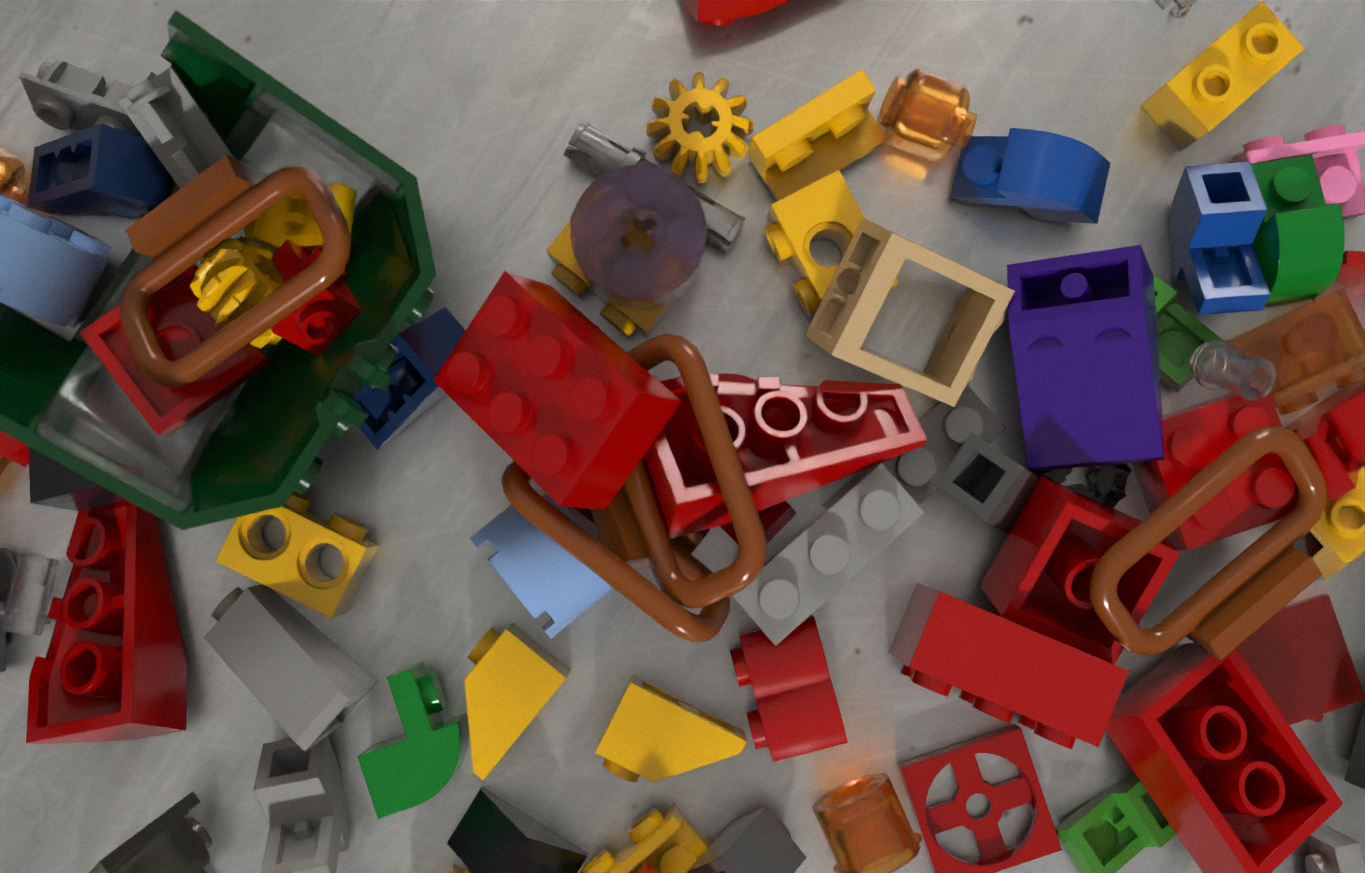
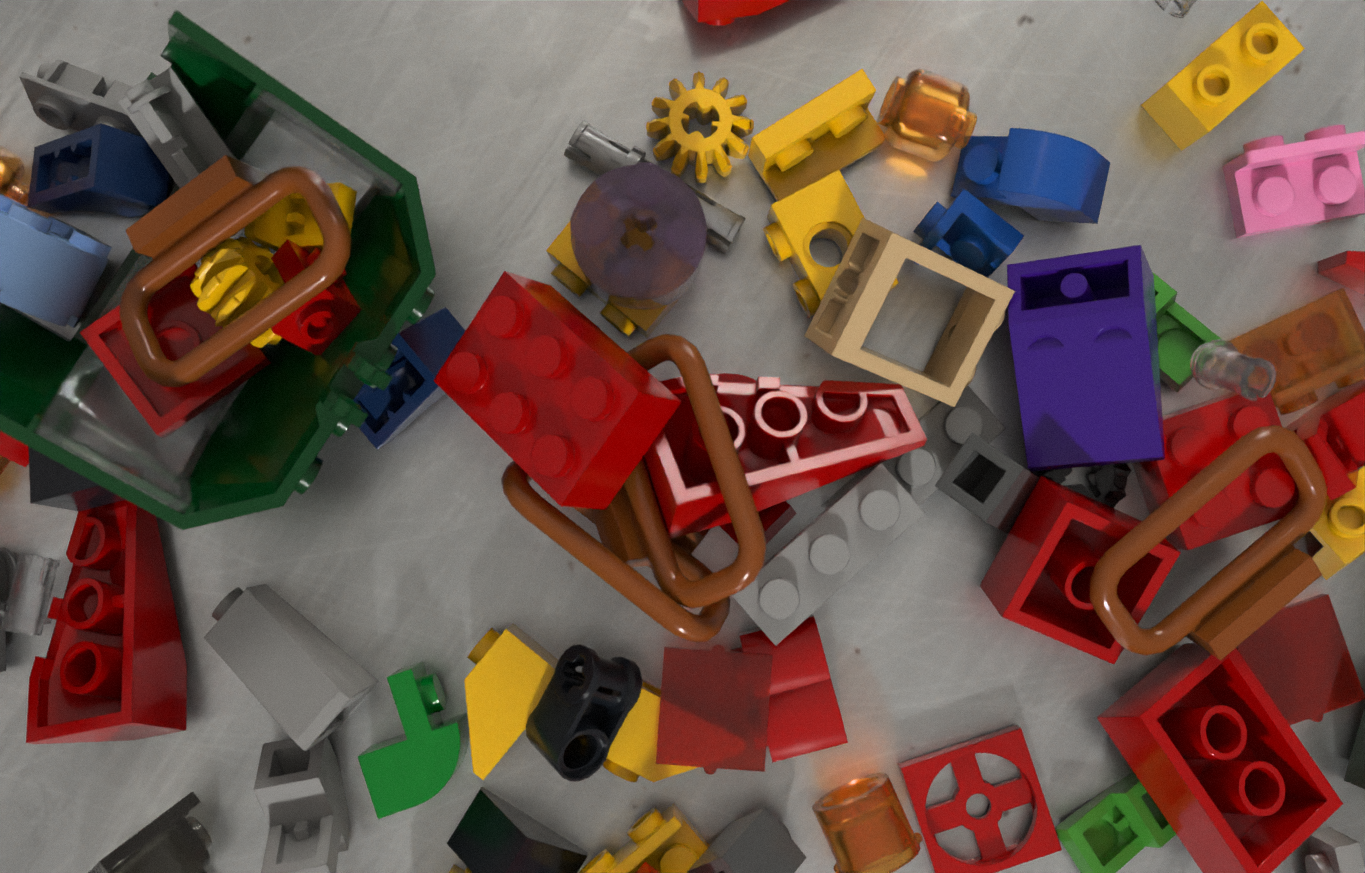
yellow brick [215,491,380,618] -> none
light blue brick [470,493,612,639] -> none
red brick [889,583,1129,749] -> none
blue brick [1169,162,1270,315] -> none
green brick [1250,154,1345,307] -> none
none -> black piece [526,644,642,781]
none -> clear red piece [656,644,773,774]
none -> blue bracket [913,189,1024,277]

